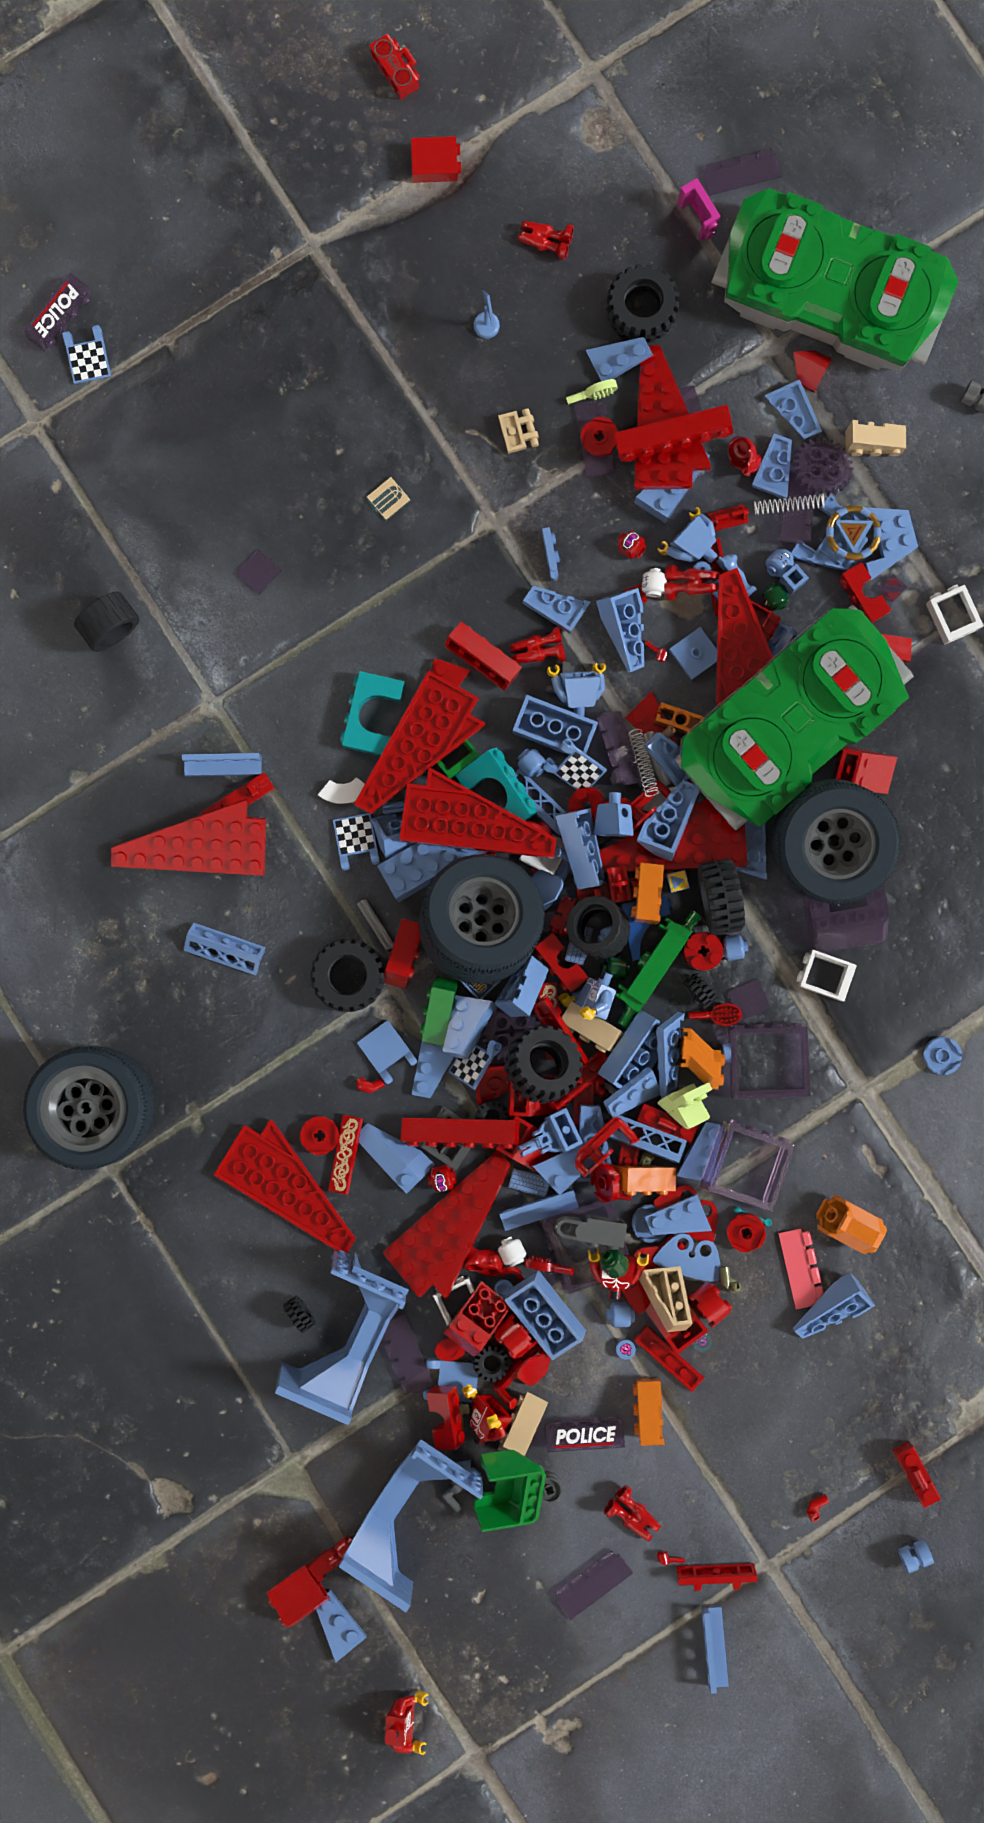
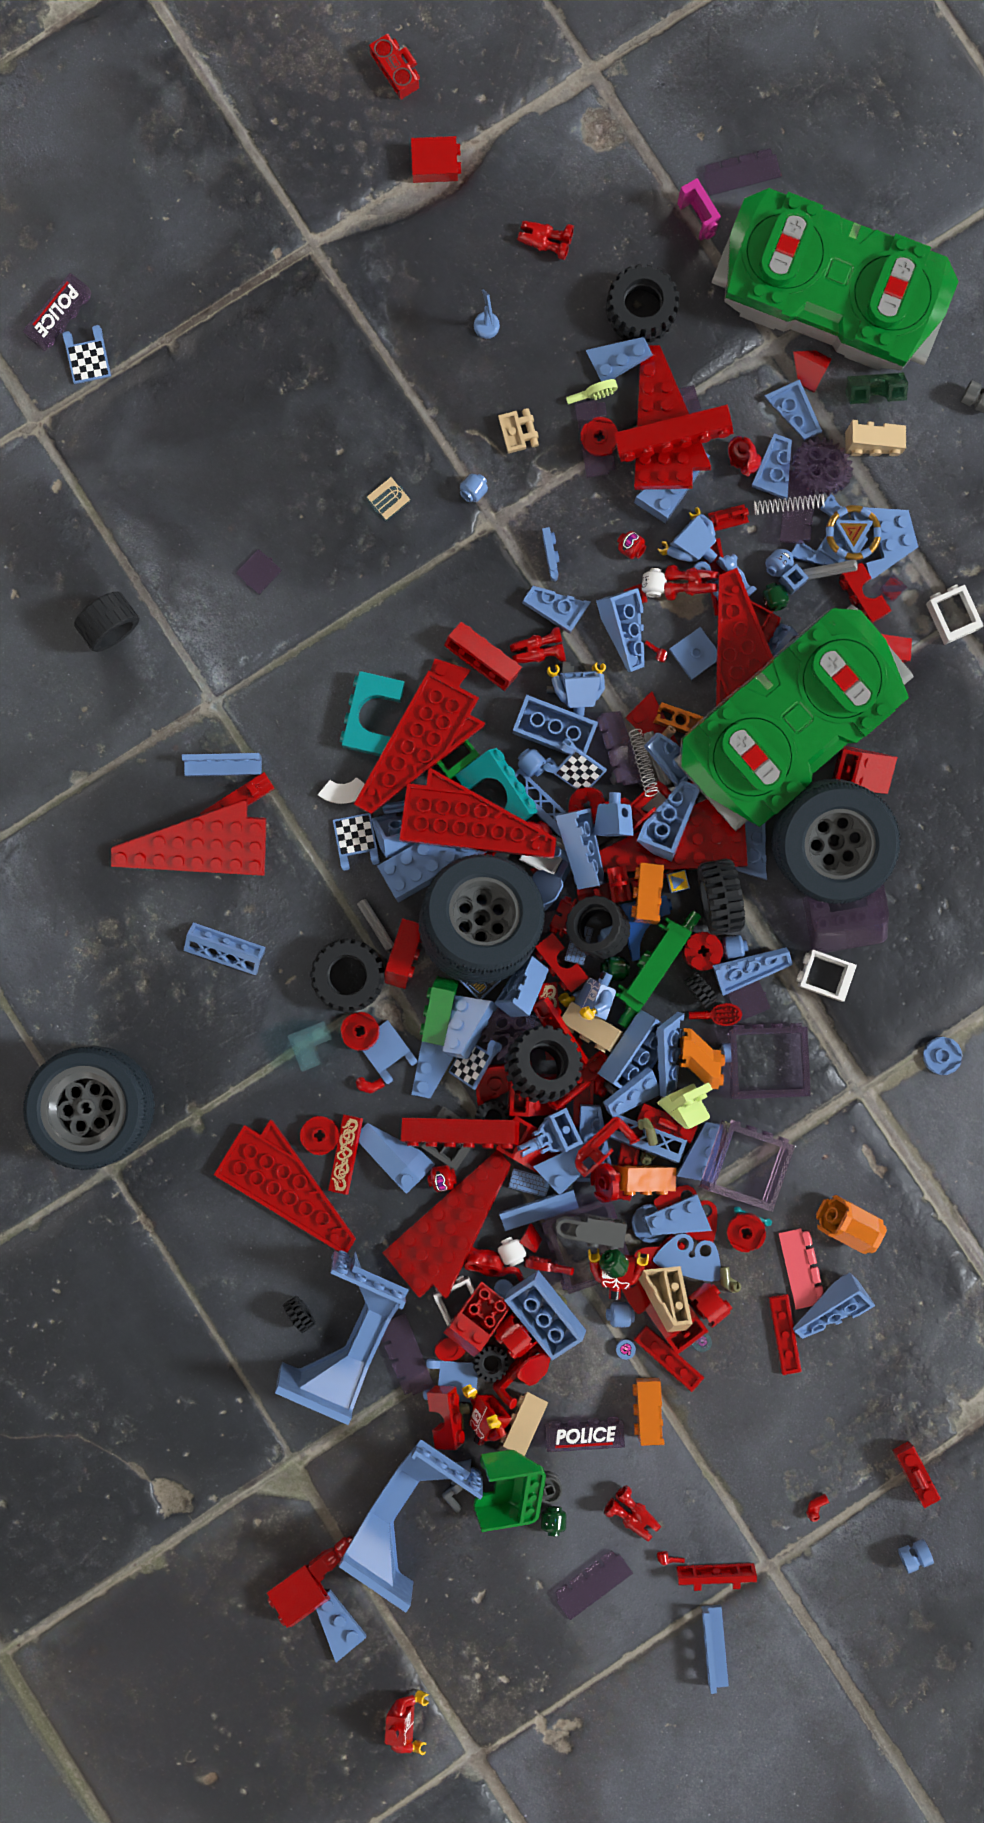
none -> clear light blue brick [288,1021,332,1072]
none -> red plate [341,1012,380,1051]
none -> medium blue head [460,474,488,502]
none -> red slope [519,1223,542,1253]
none -> dark green head [541,1506,567,1536]
none -> olive arm [637,1118,658,1146]
none -> medium blue wing [713,948,793,996]
none -> red tile [768,1294,802,1375]
none -> light grey axle [802,560,858,580]
none -> clear green arch [846,372,908,404]

